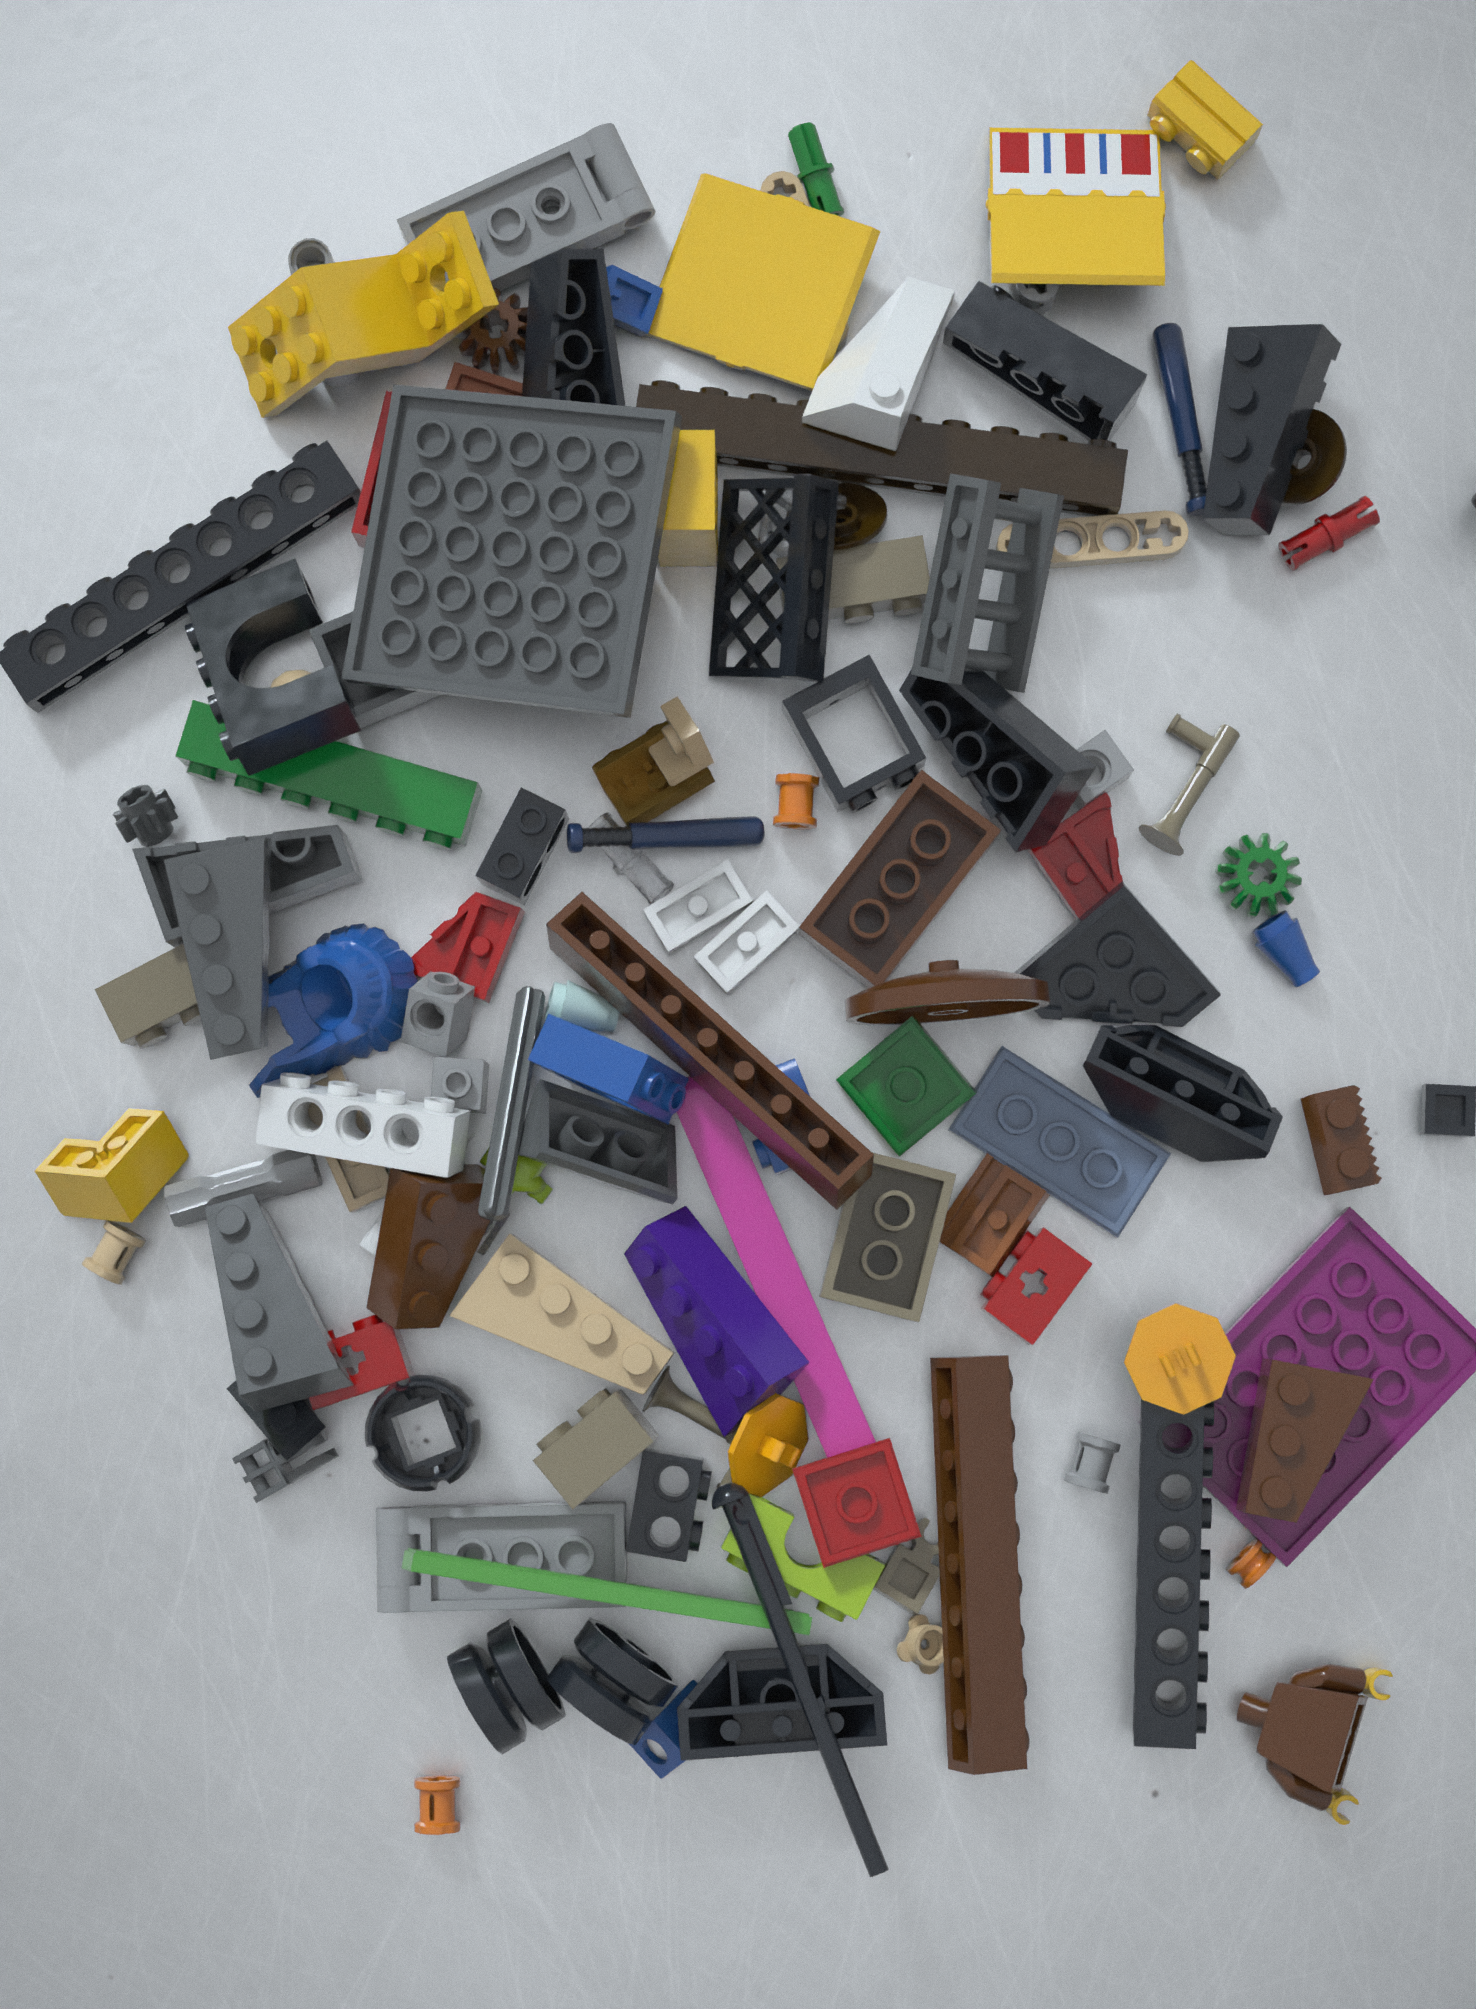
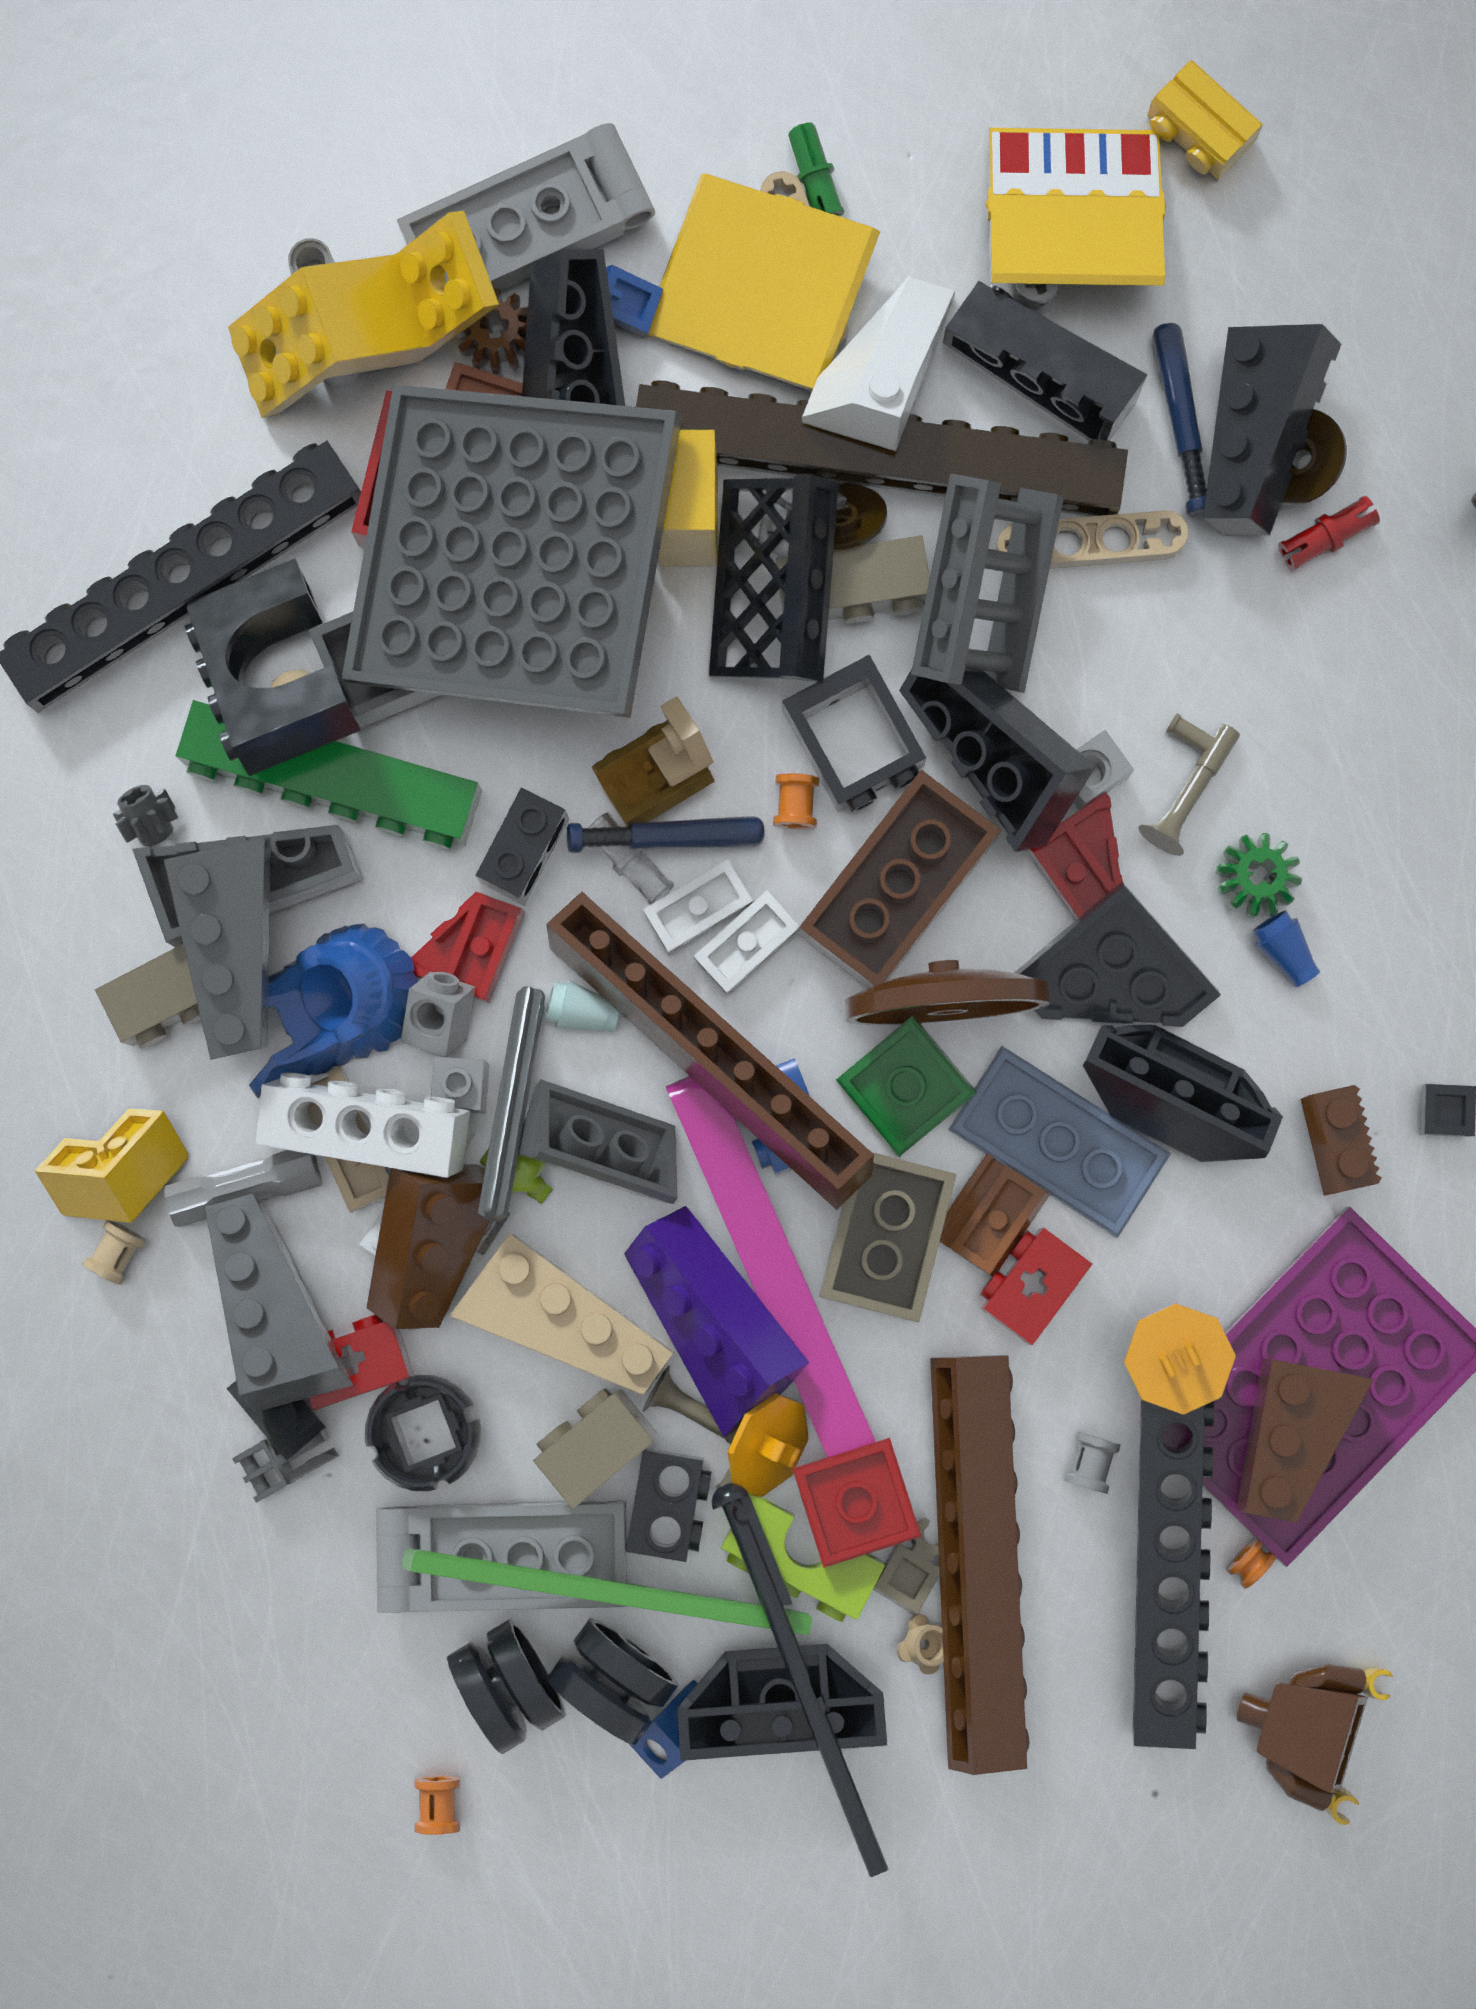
blue window [528,1014,689,1125] -> none

